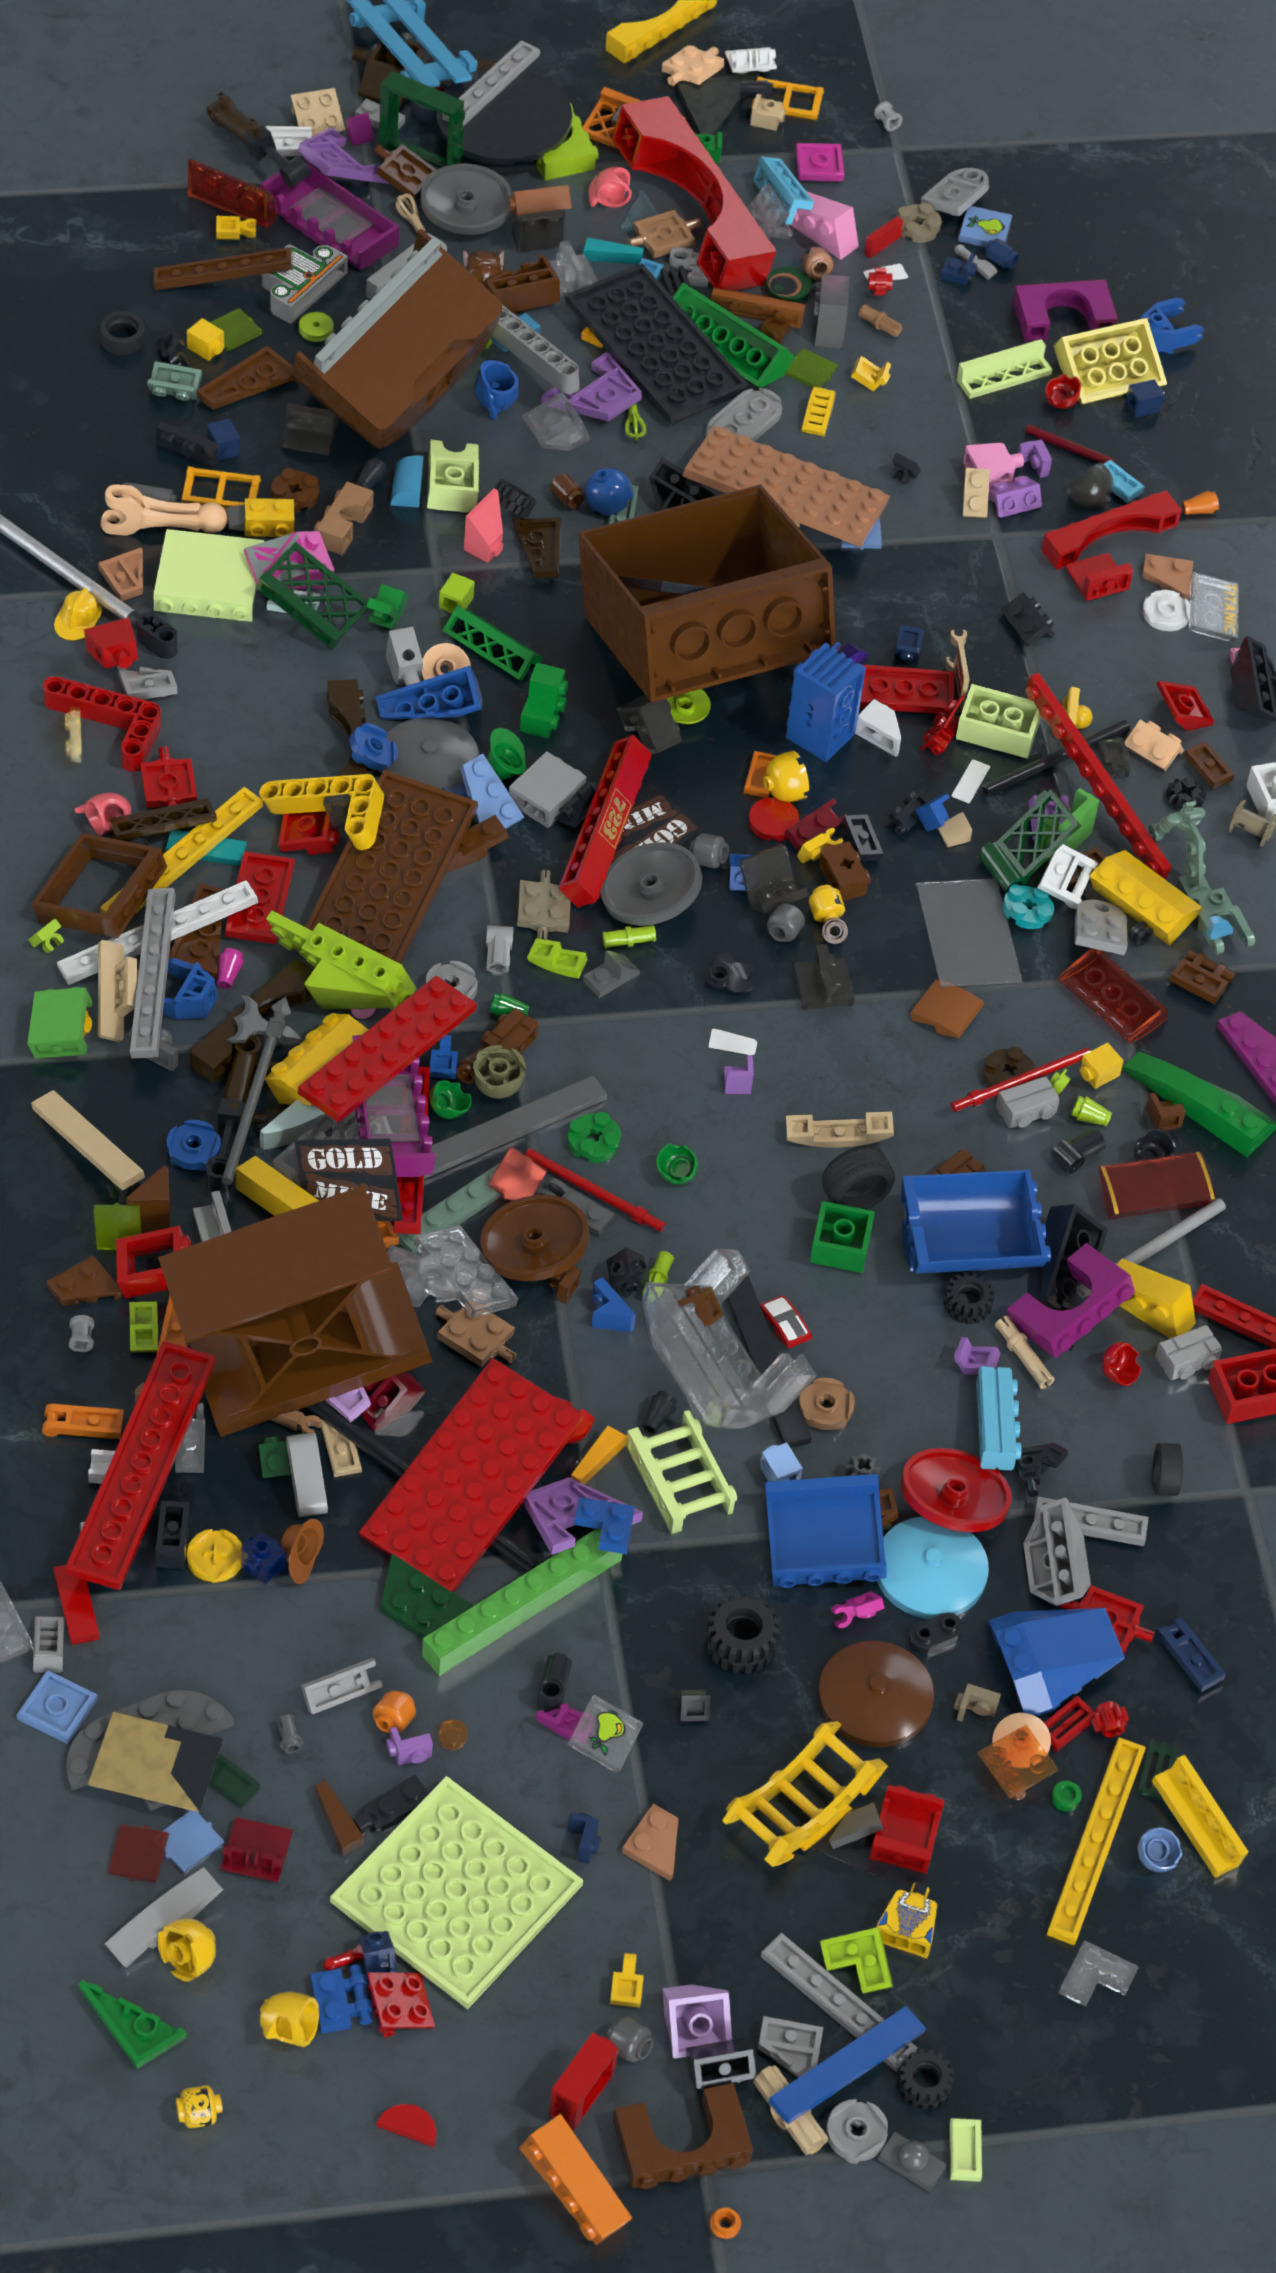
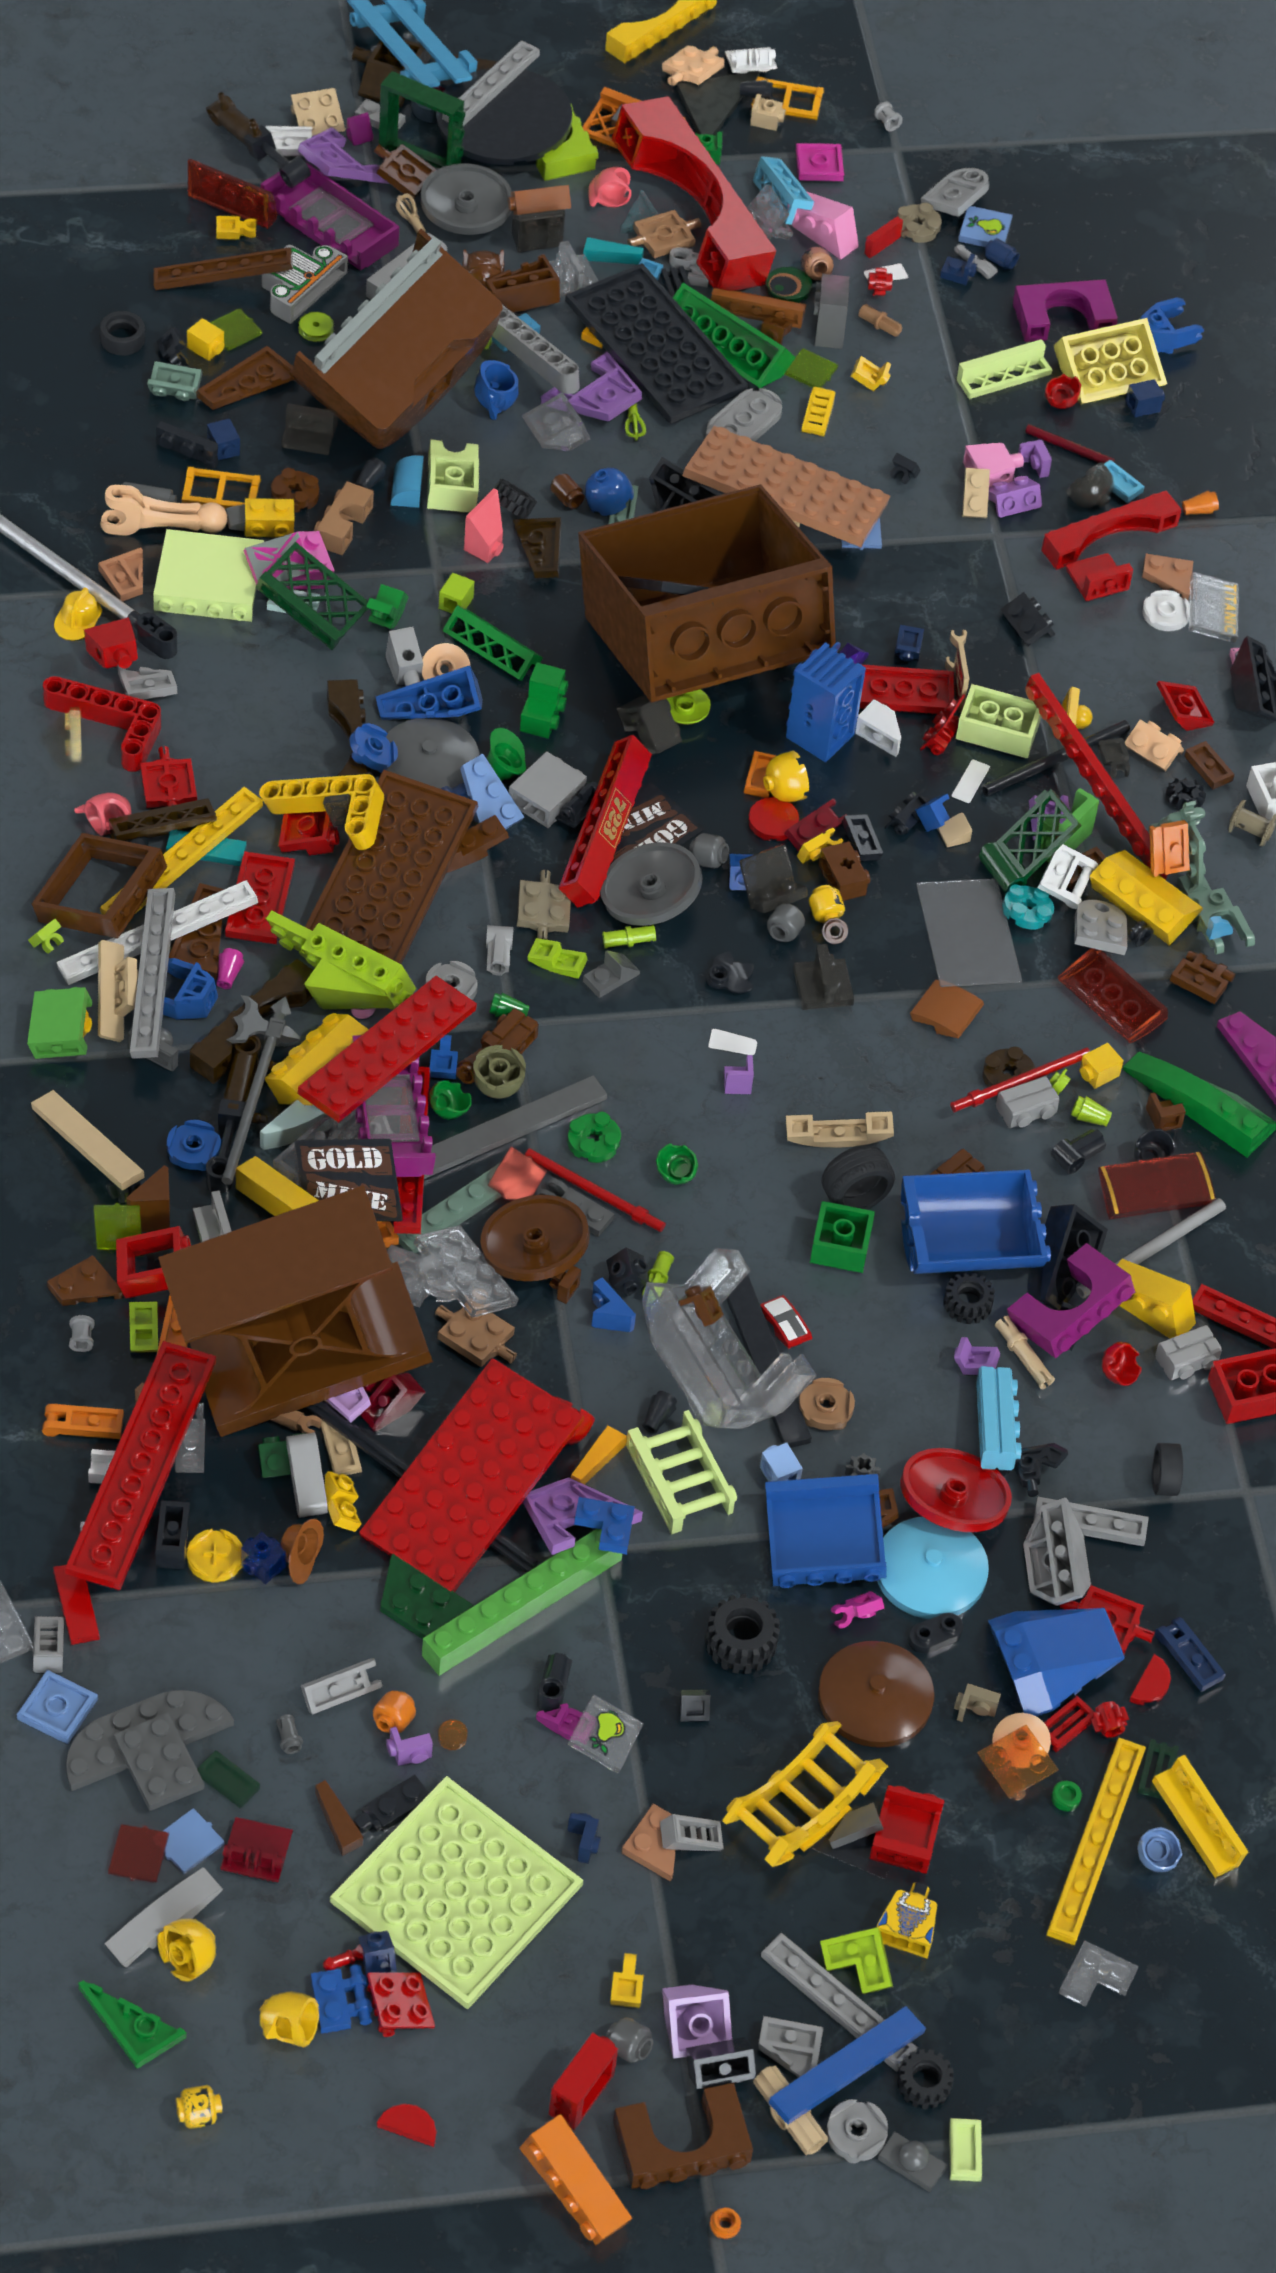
pearl gold sticker [88,1712,224,1812] -> none
none -> yellow slope [325,1471,361,1532]
none -> light grey slope [660,1814,724,1851]
none -> red tile [1129,1654,1171,1705]
none -> orange plate [1149,820,1190,877]

